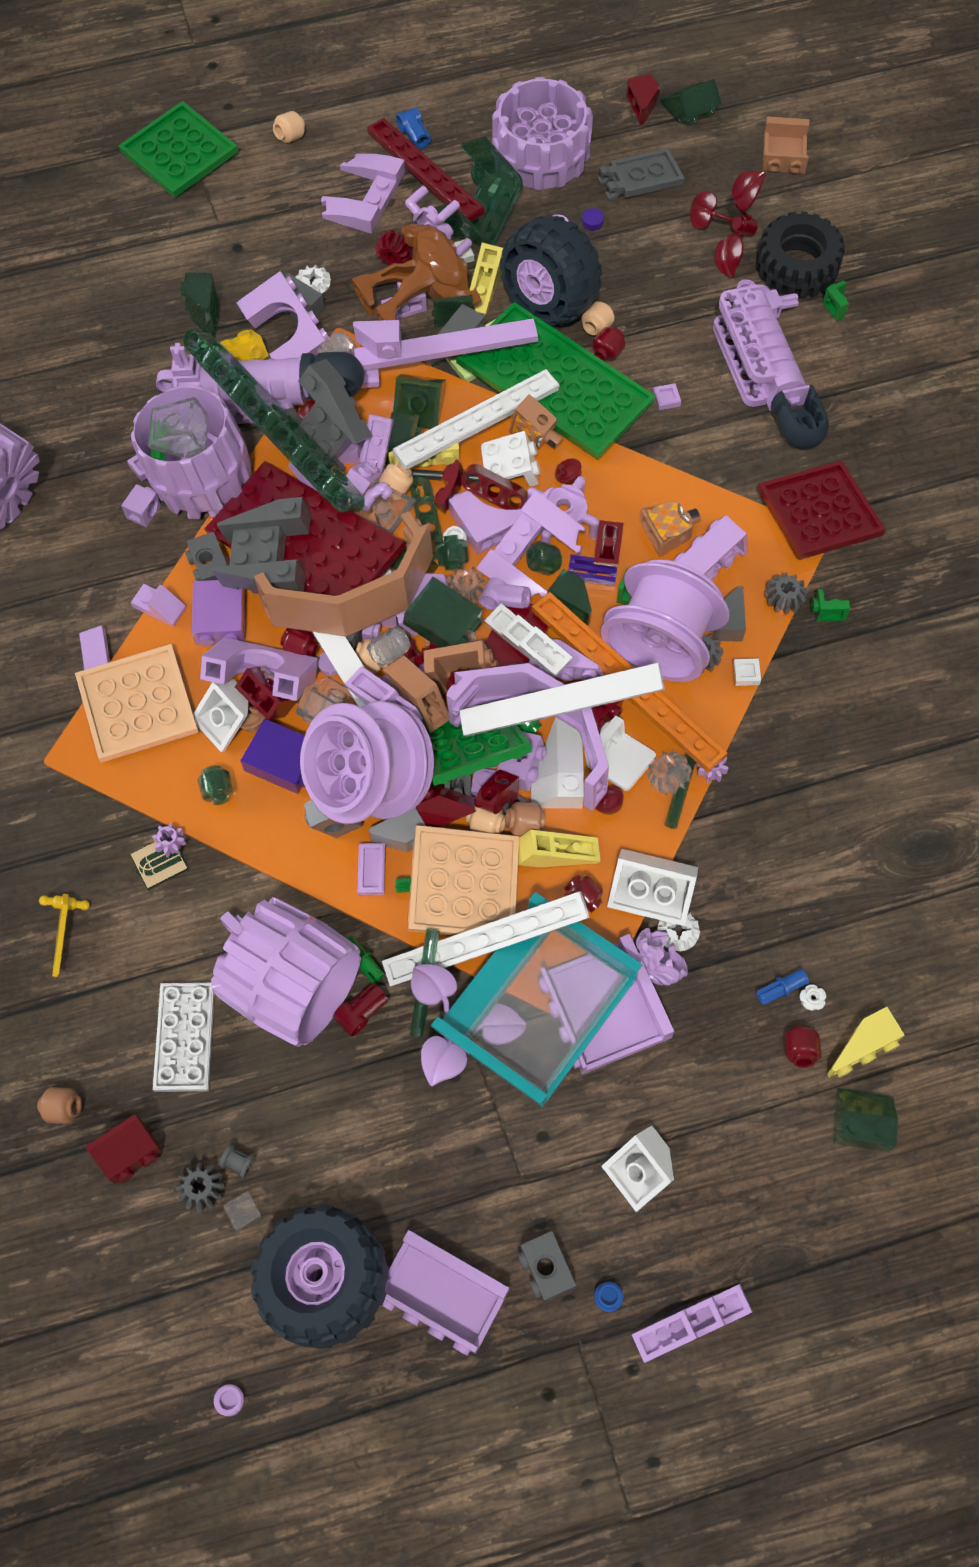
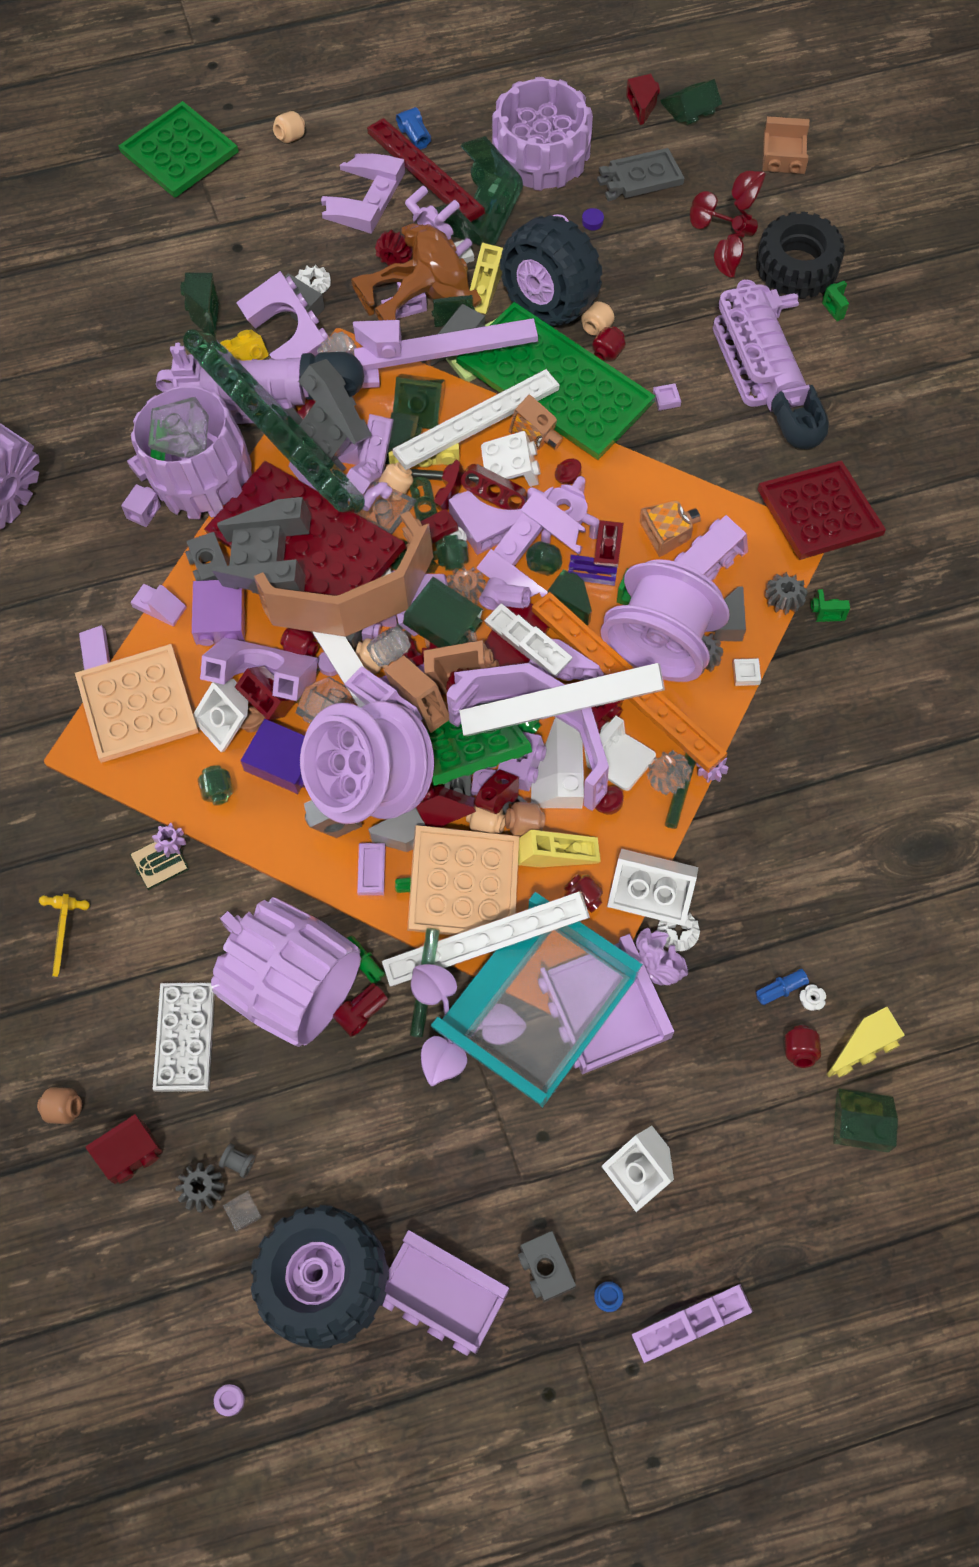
none -> dark red plate [421,508,459,544]

